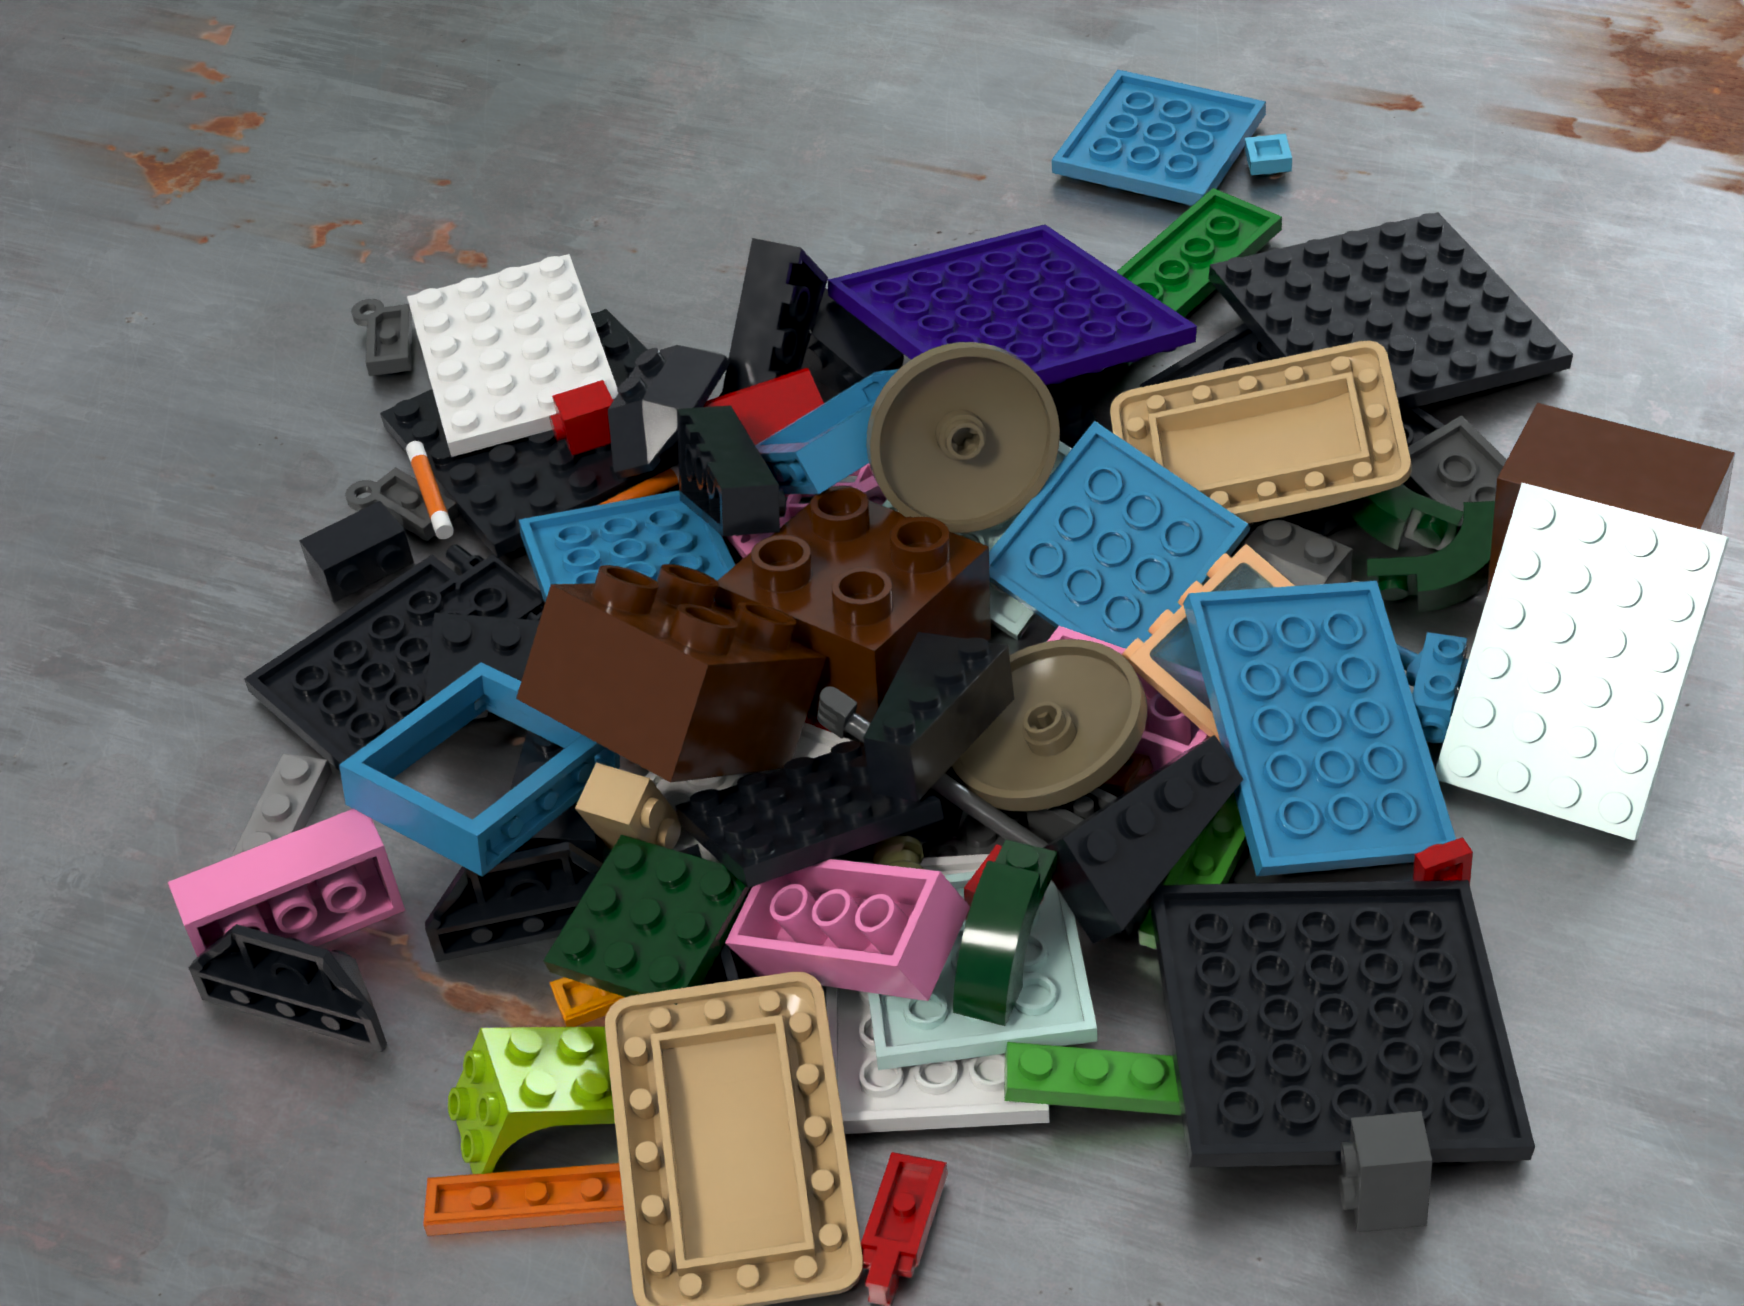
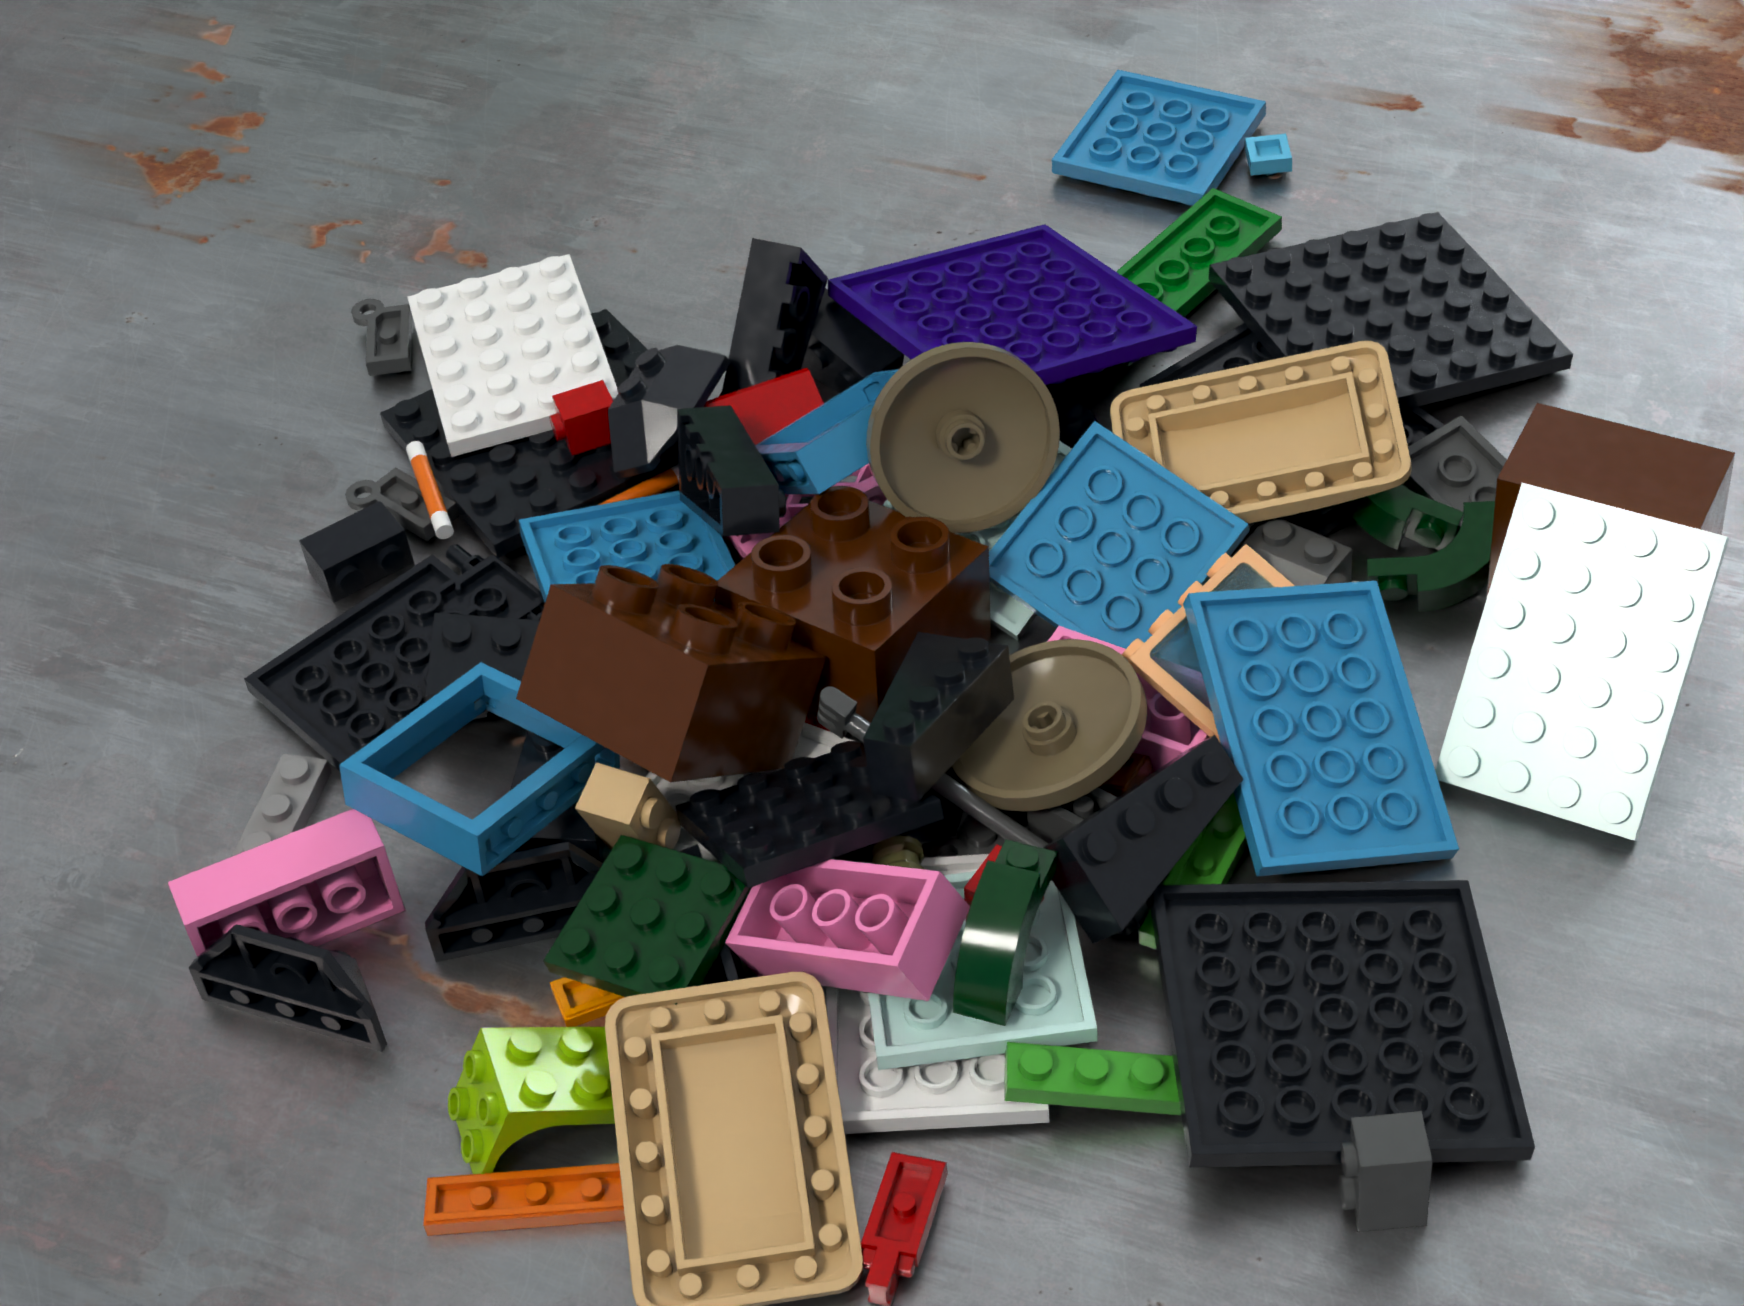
dark azure brick [1396,632,1469,744] -> none
red plate [1413,837,1473,885] -> none

